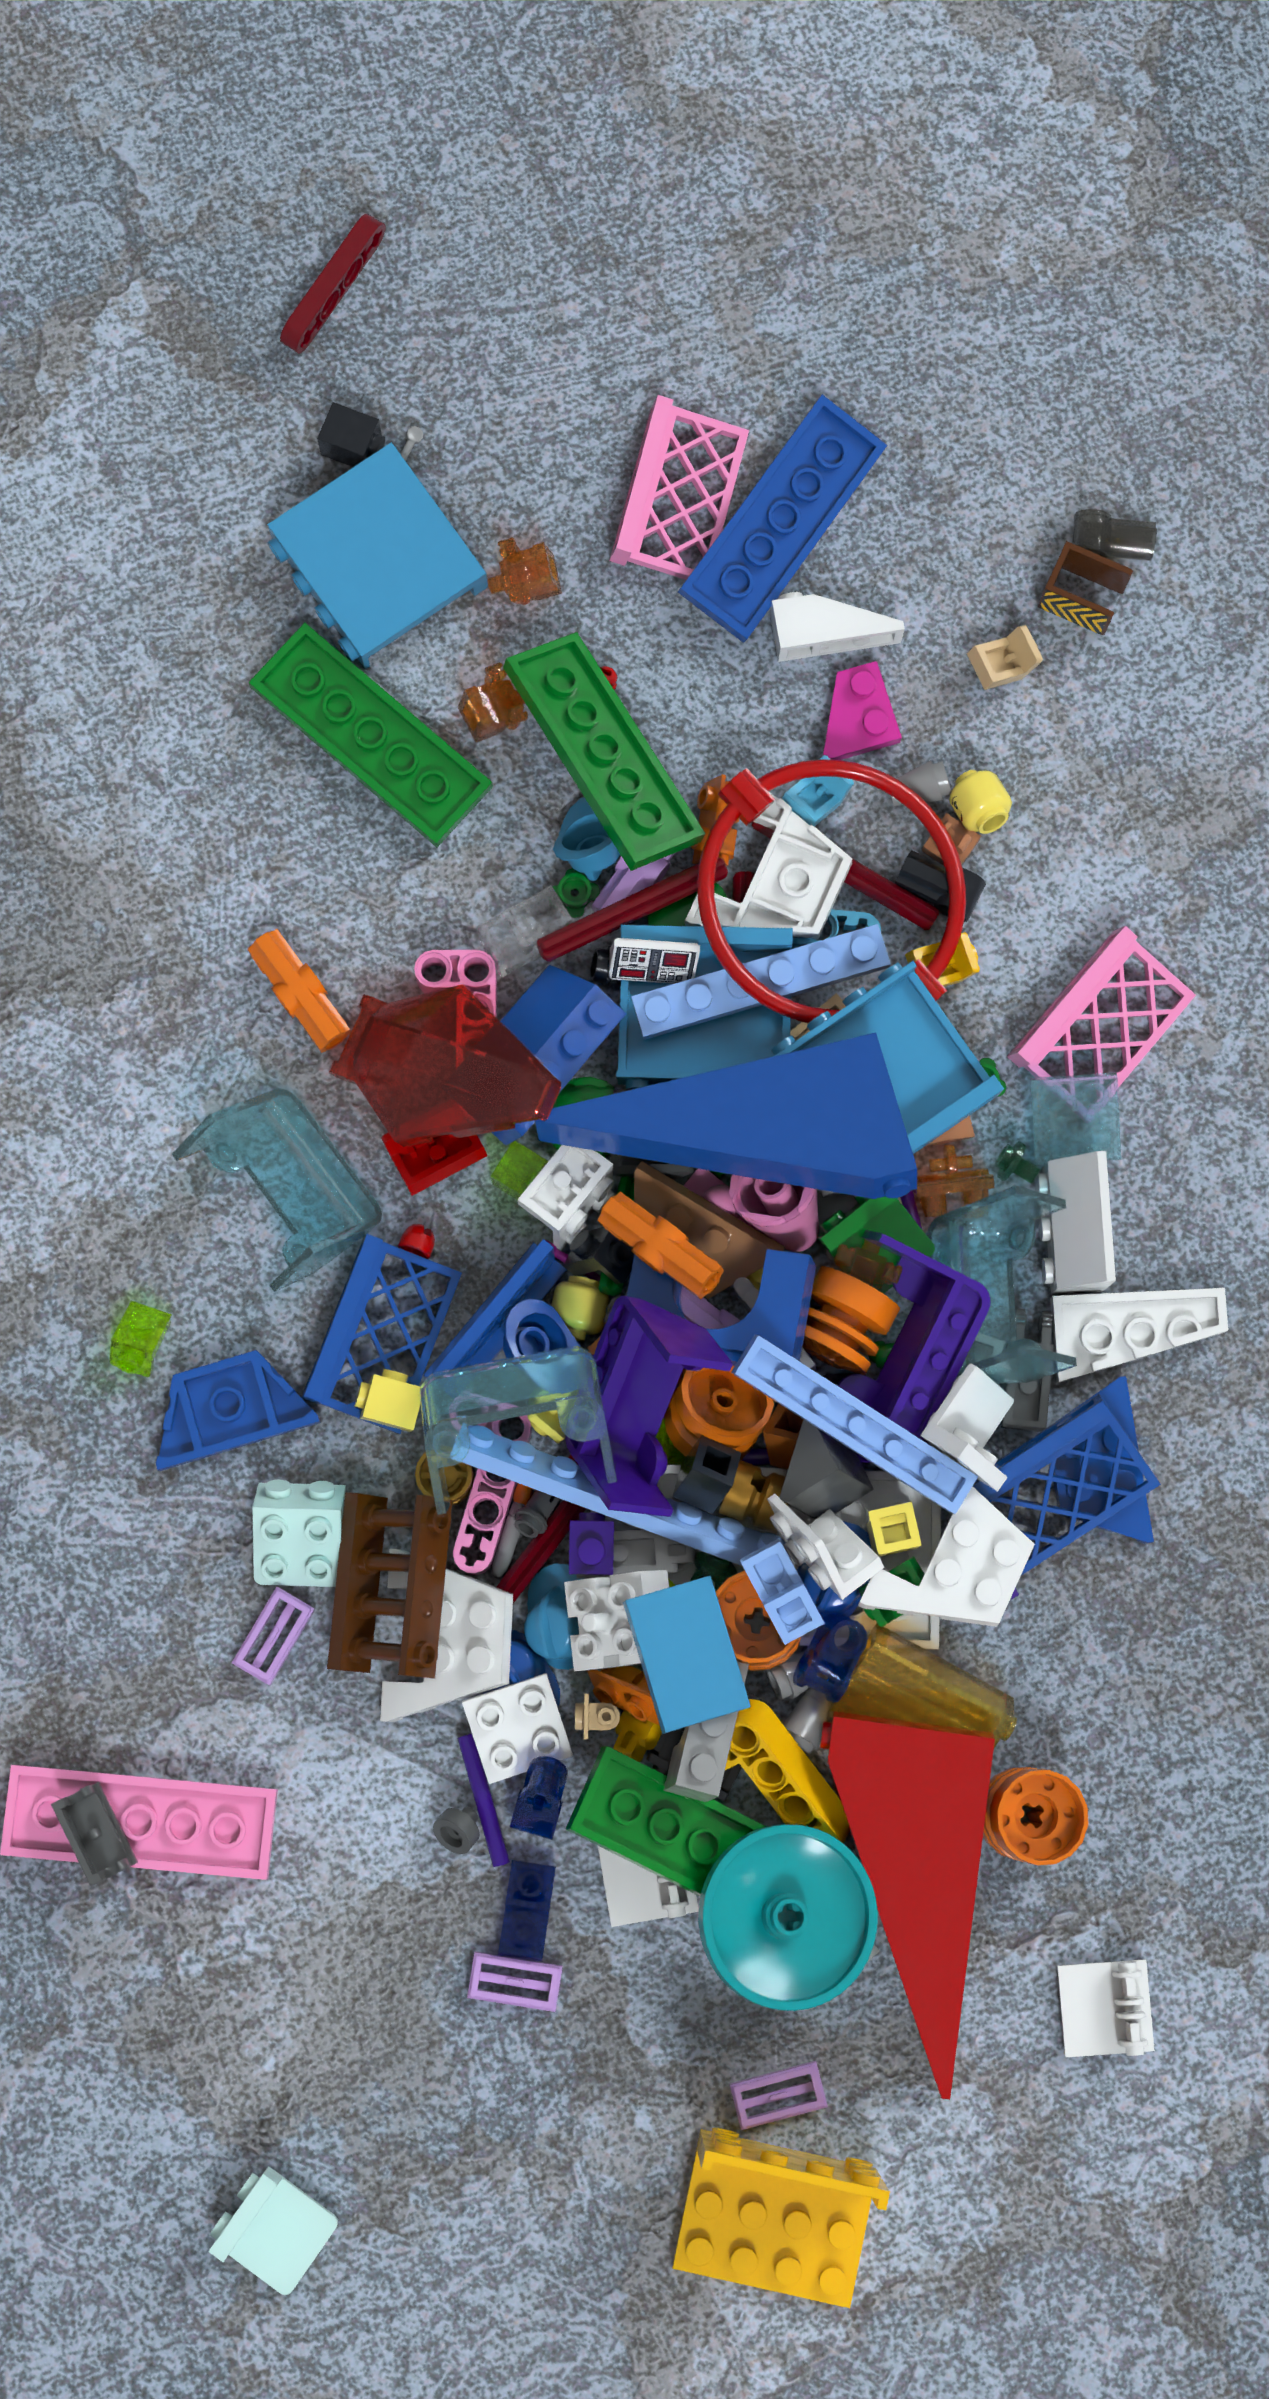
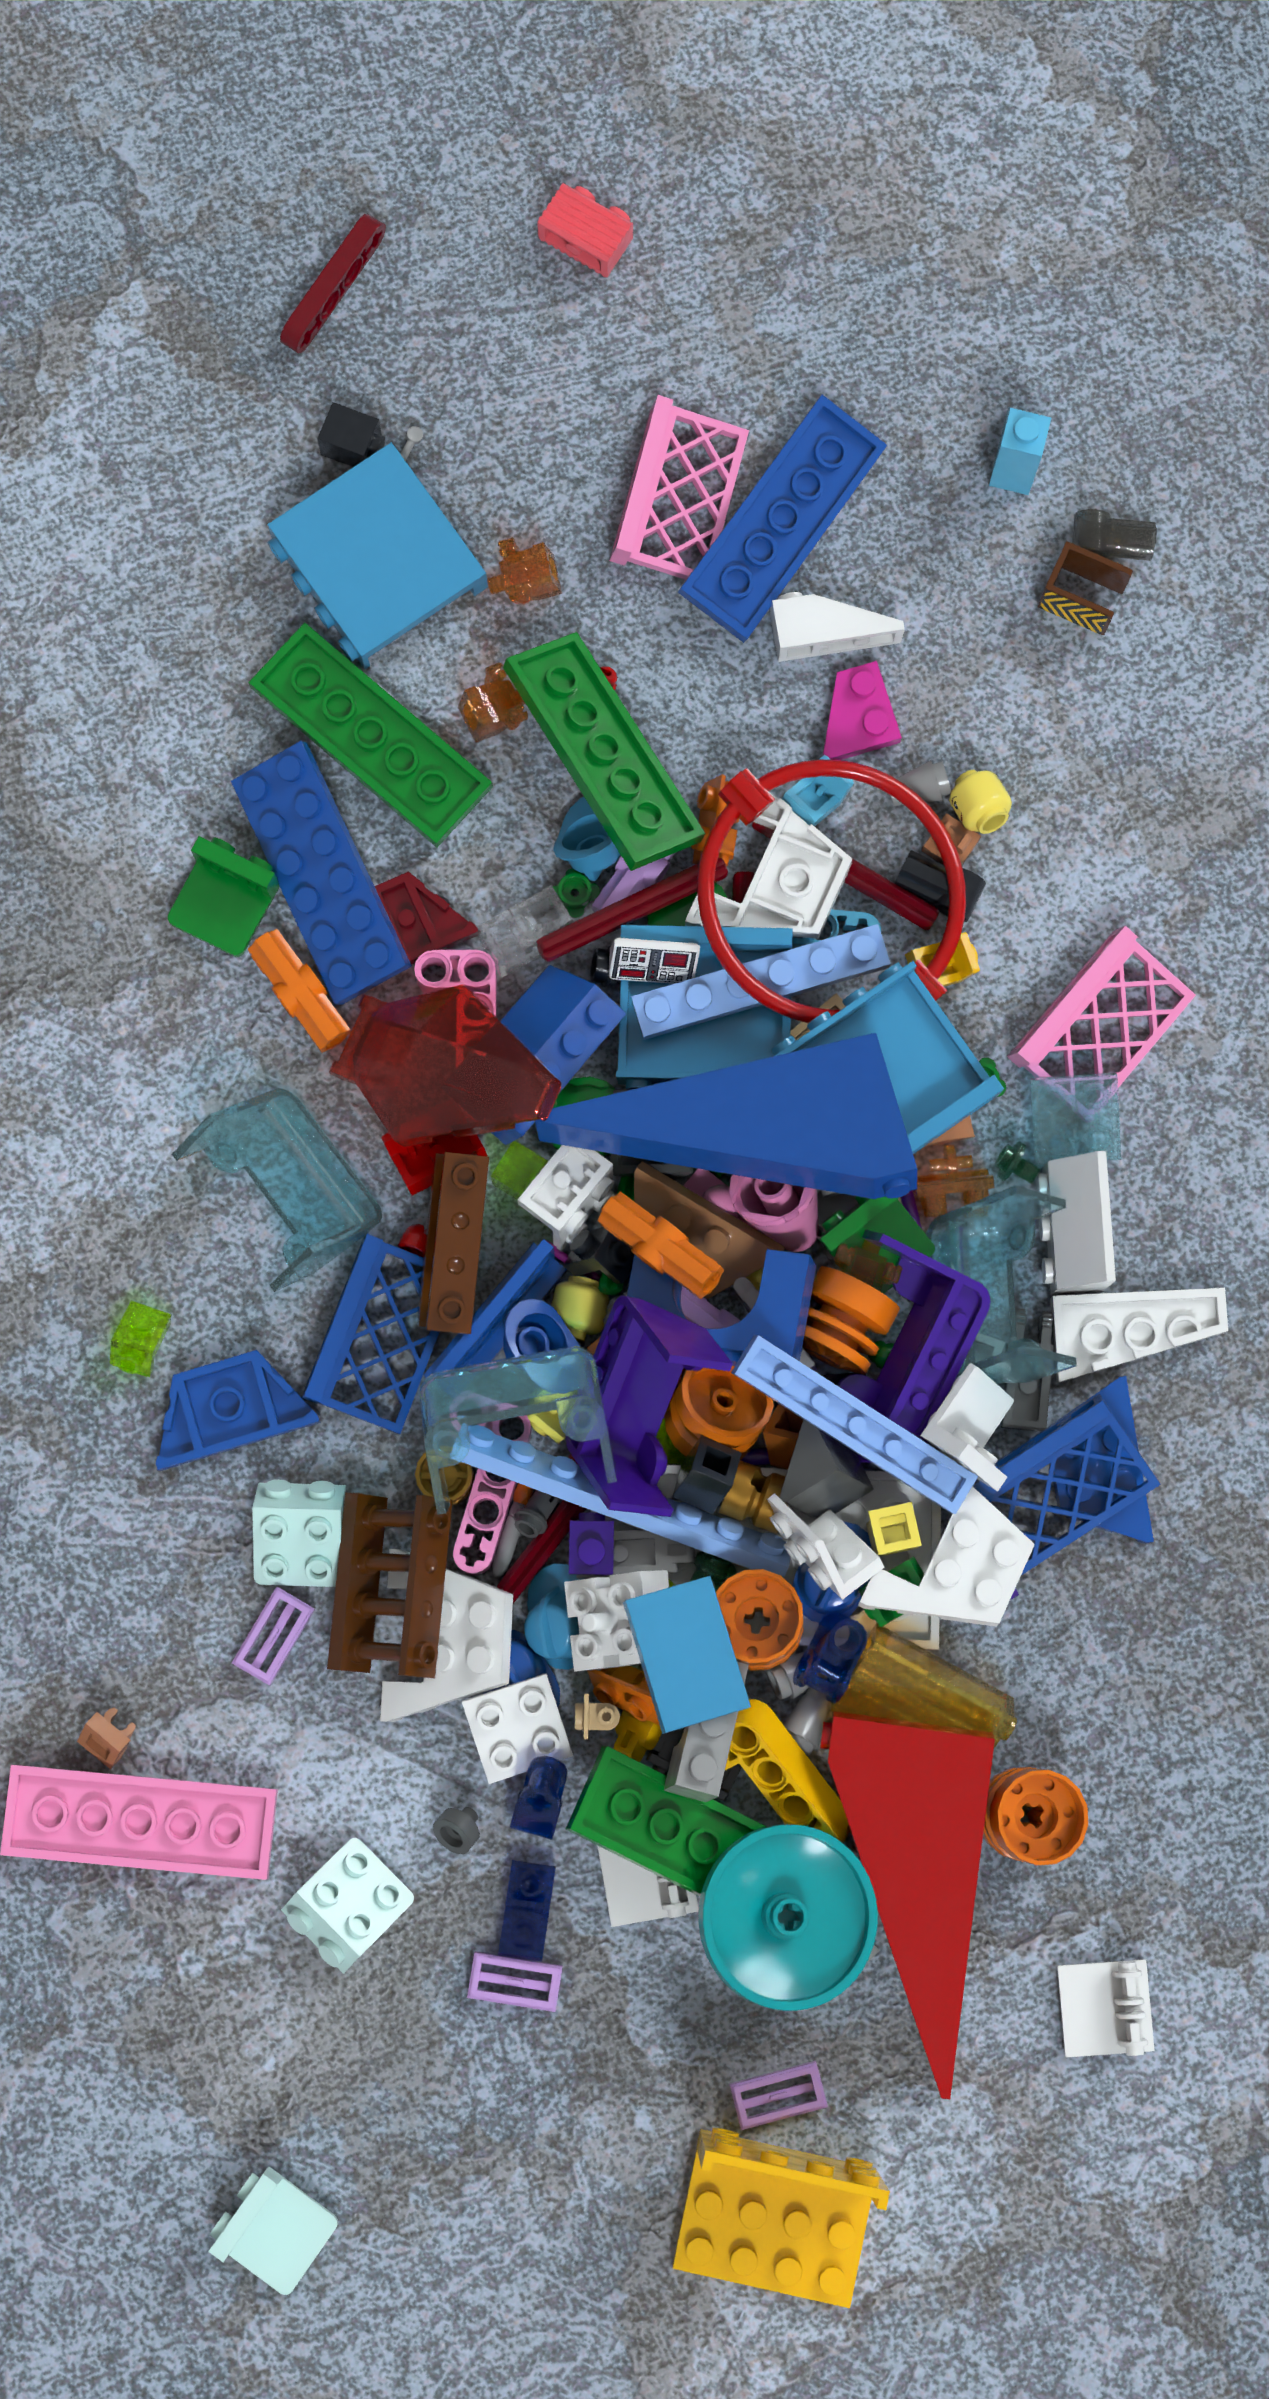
dark grey hinge [51,1782,138,1886] -> none
light yellow brick [355,1369,425,1432] -> none
dark purple bar [457,1734,510,1867] -> none
light blue slope [739,1538,825,1645] -> none
tan bracket [967,625,1043,690] -> none
none -> nougat tile [77,1707,136,1770]
none -> green bracket [168,836,280,957]
none -> blue plate [231,741,412,1006]
none -> light aqua bracket [281,1838,414,1974]
none -> dark red wing [375,871,479,965]
none -> reddish brown fence [417,1152,489,1334]
none -> coral brick [538,183,633,277]
none -> medium azure slope [989,407,1051,495]

